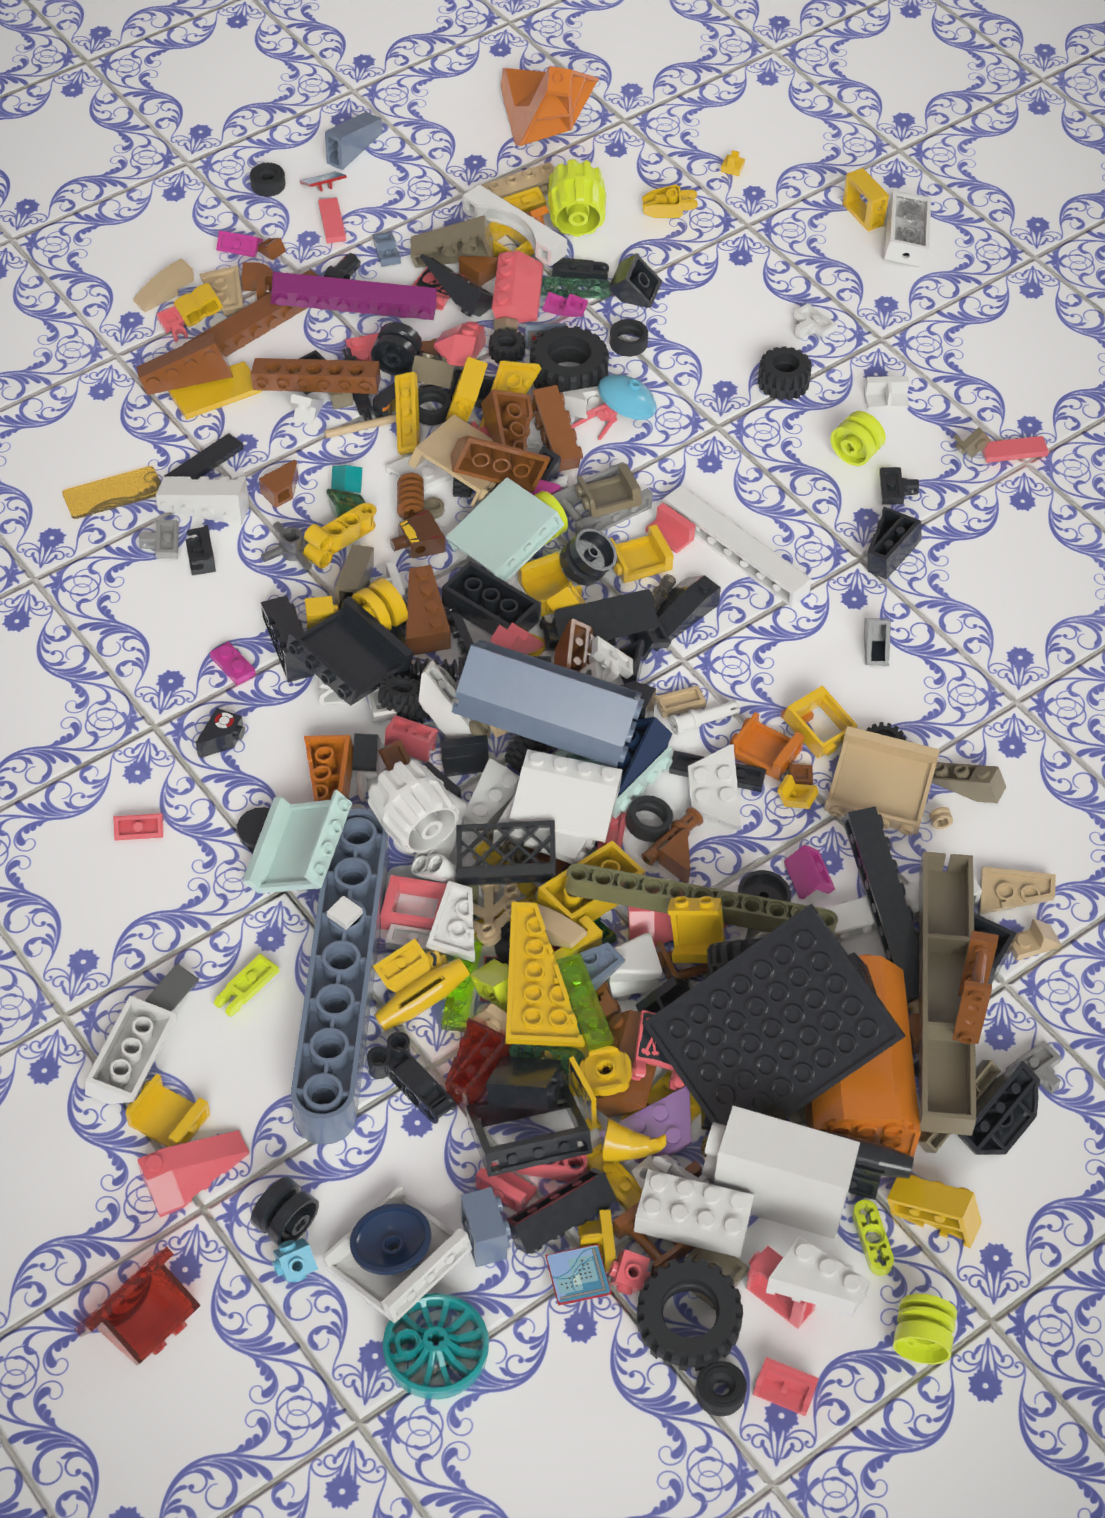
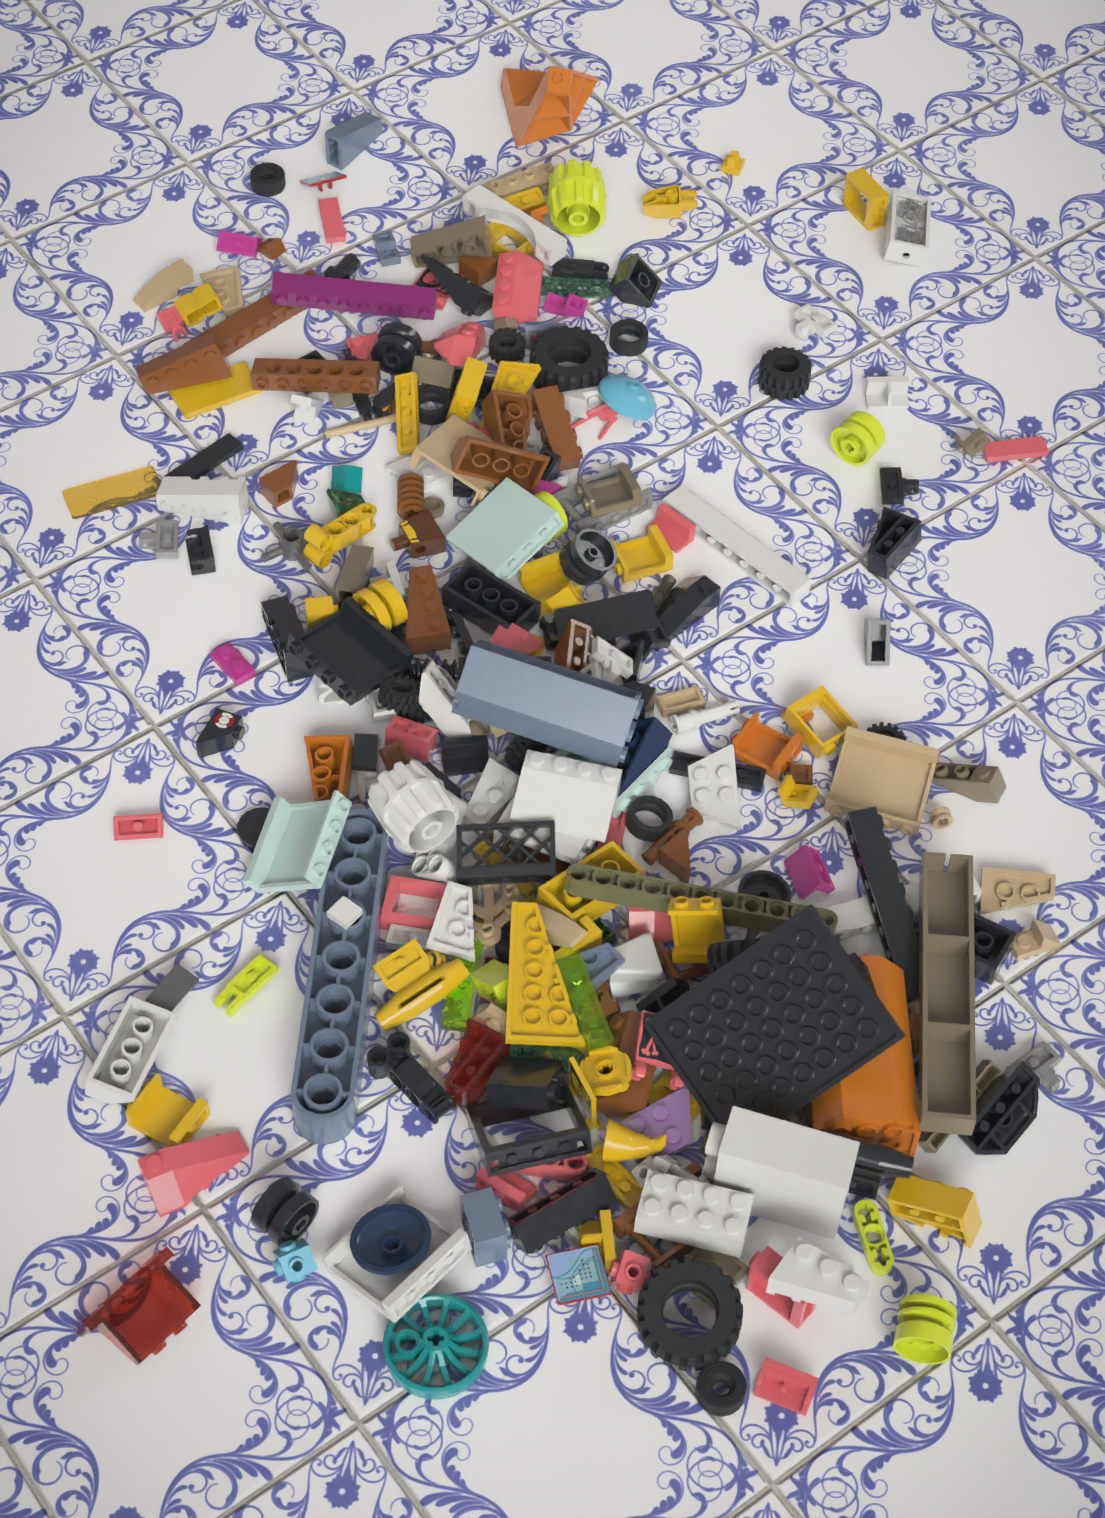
dark orange brick [241,262,273,300] -> none
dark orange fence [952,931,999,1044] -> none

